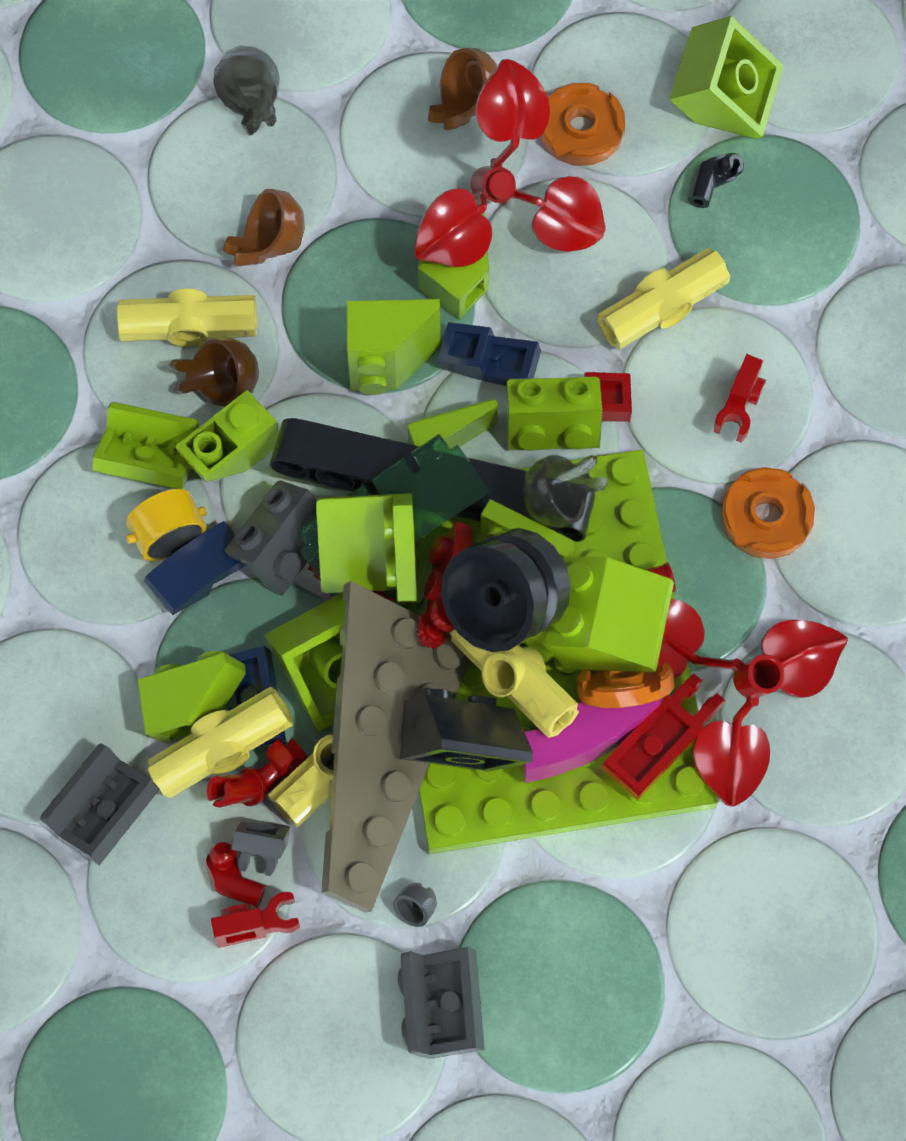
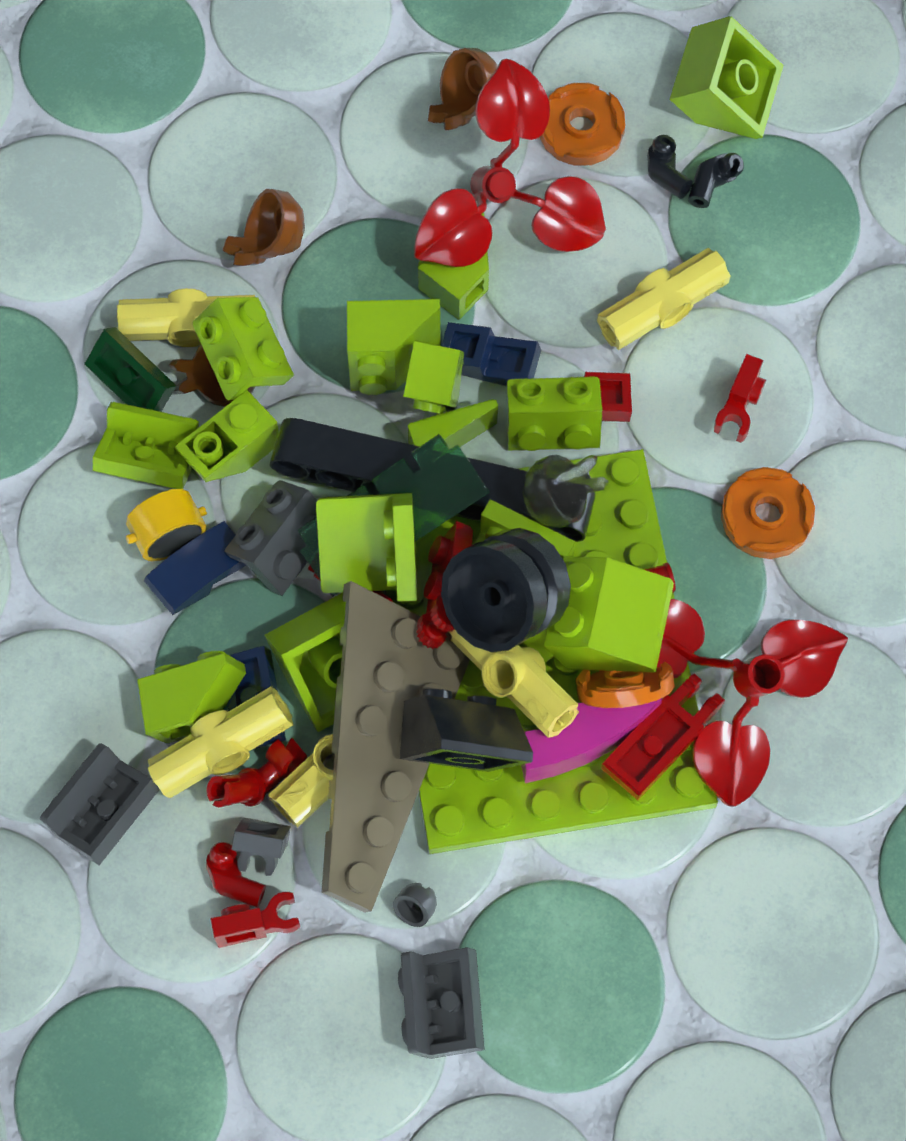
clear smoke piece [213,45,280,136] -> none
none -> dark green plate [84,327,177,412]
none -> lime bracket [193,297,294,400]
none -> lime slope [403,341,464,414]
none -> black arm [647,135,693,199]

